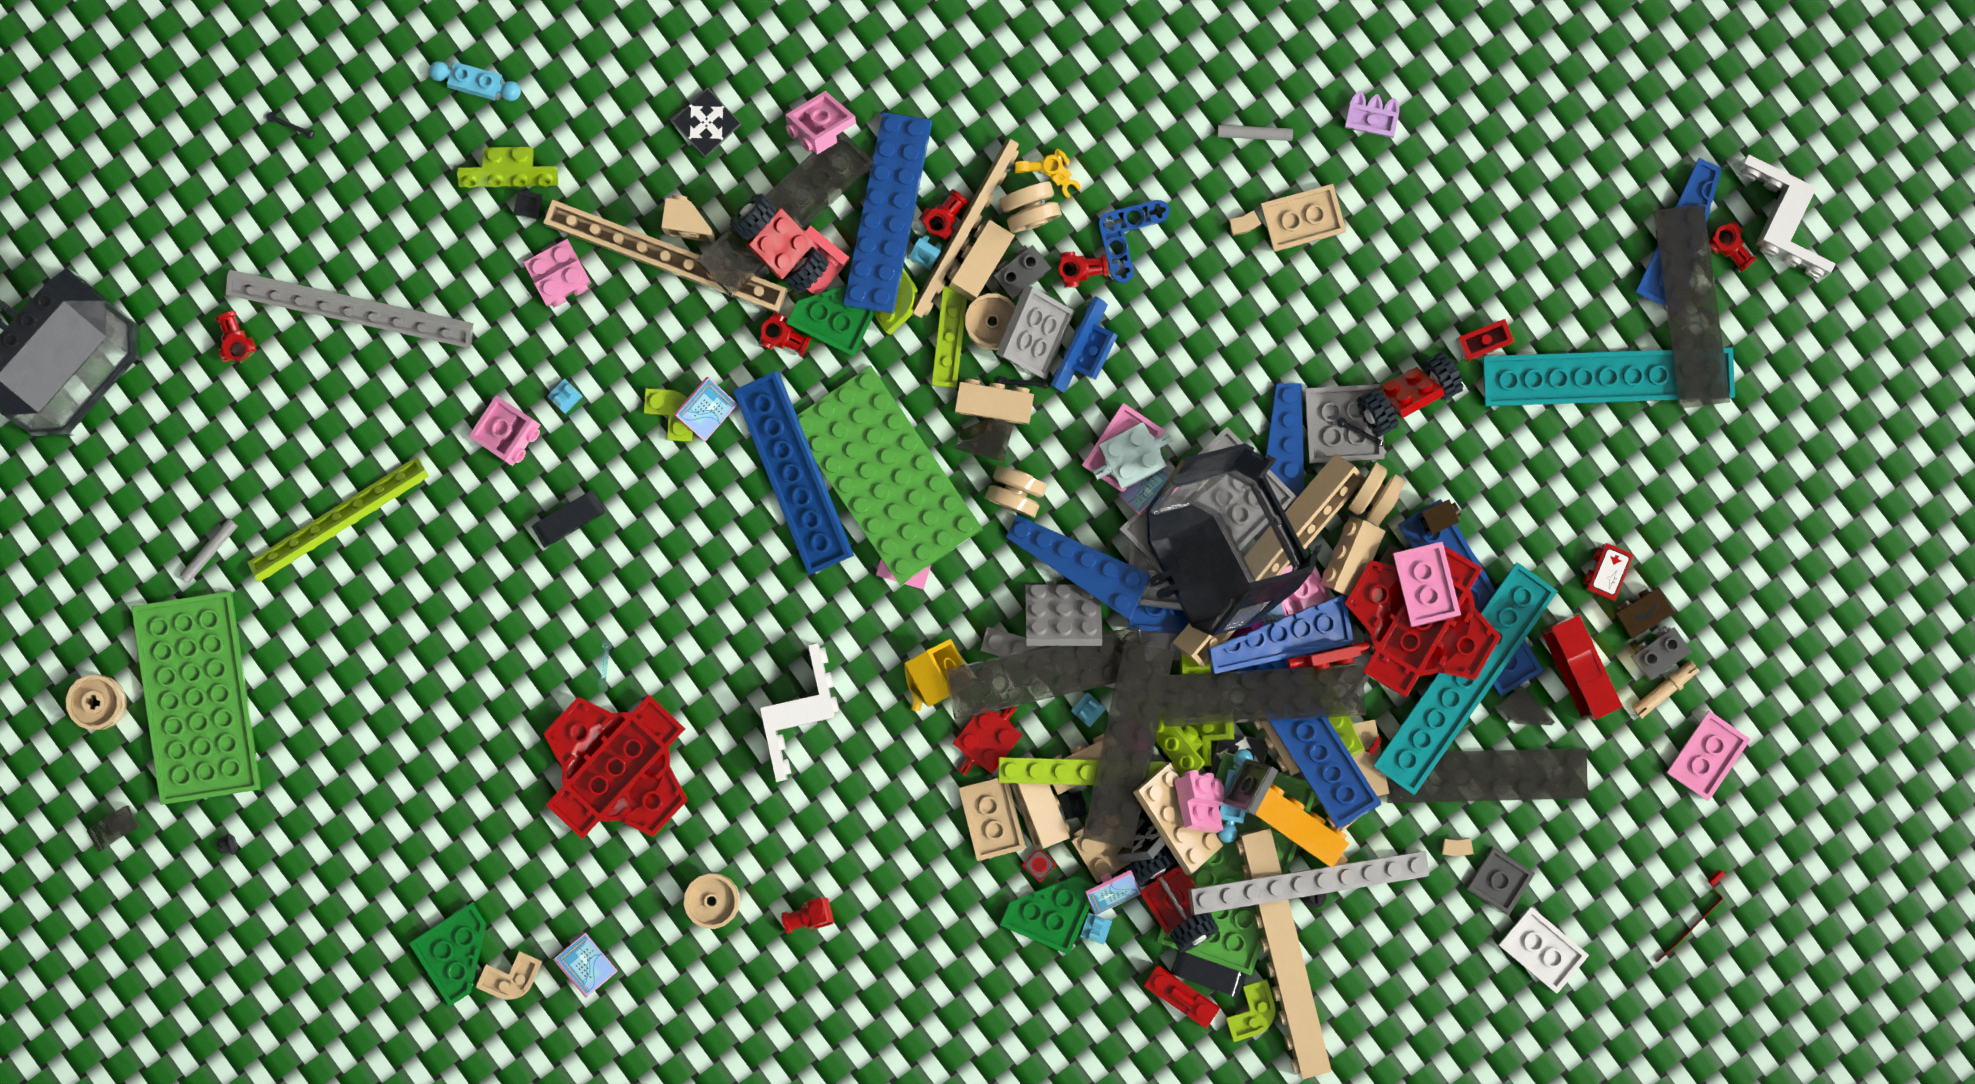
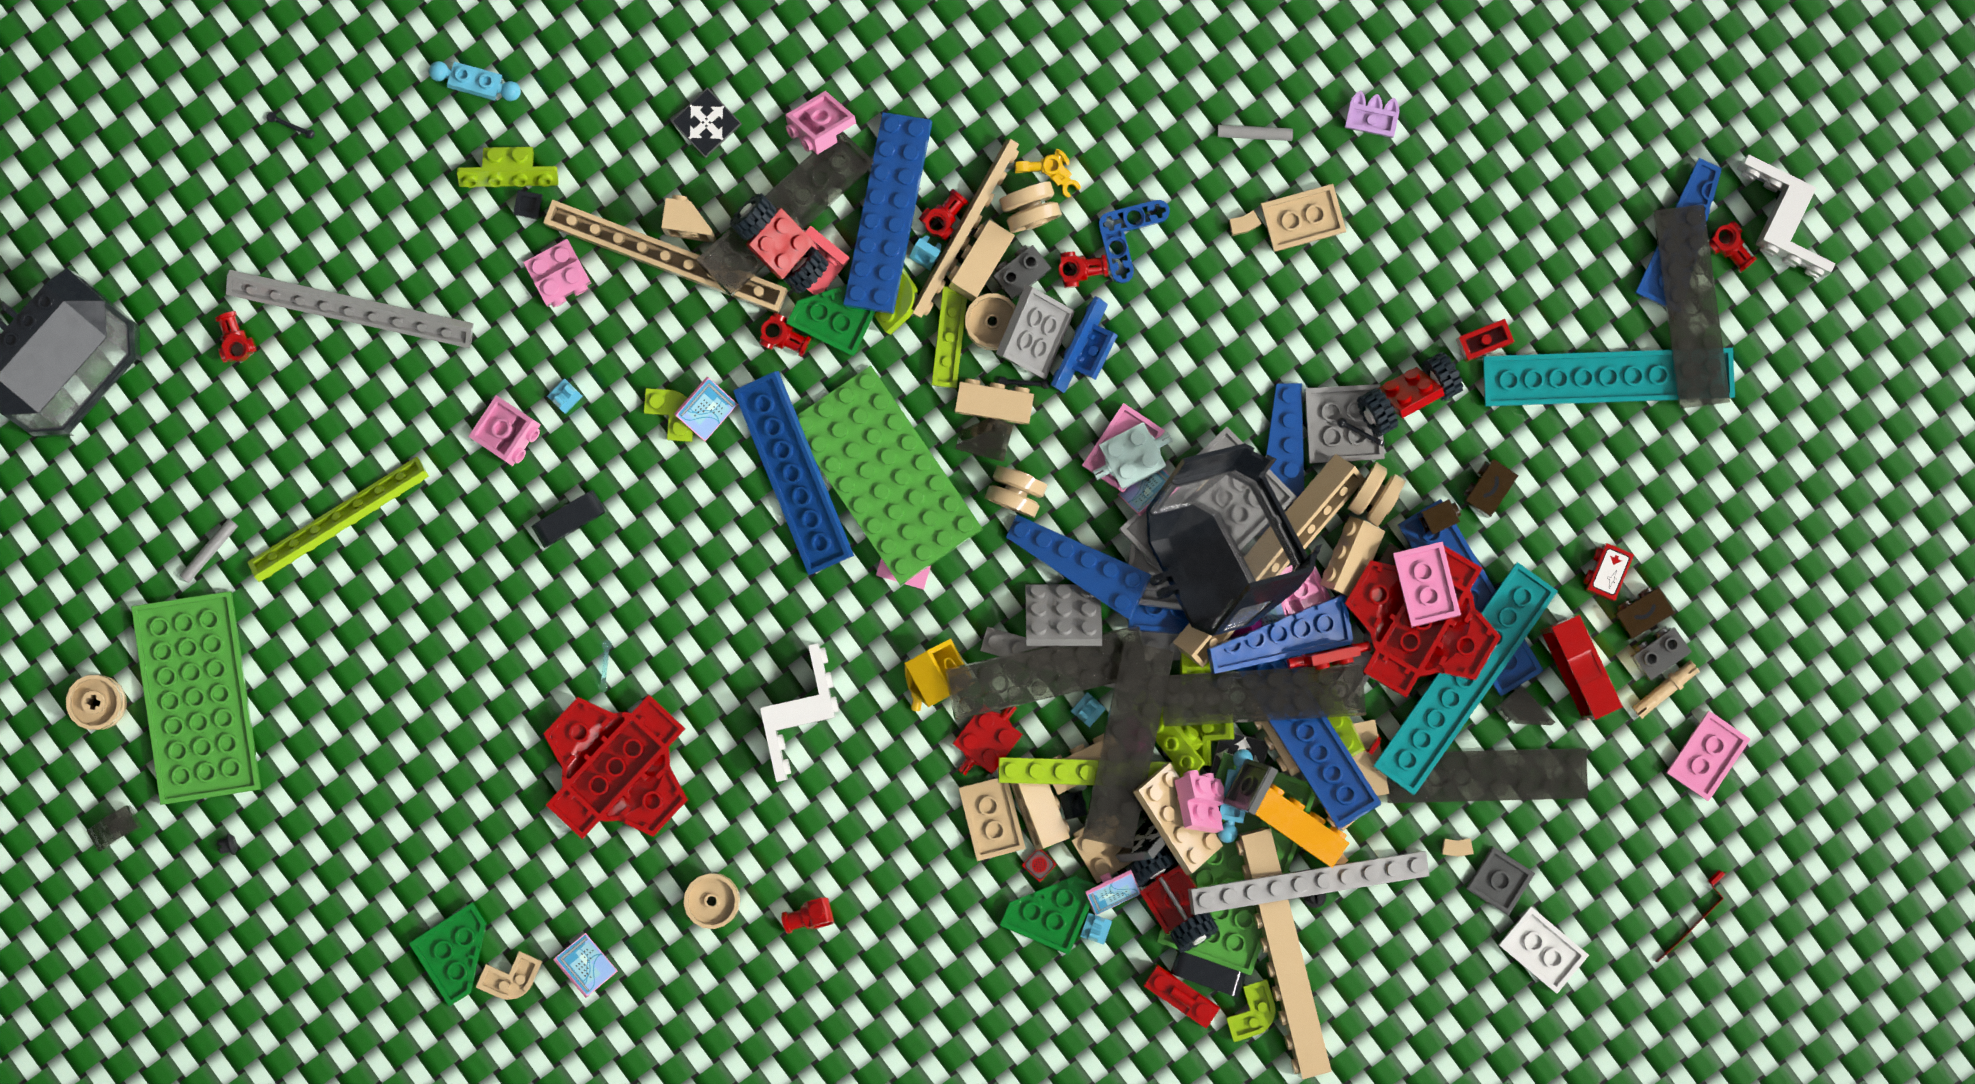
none -> dark brown brick [1463,459,1519,518]

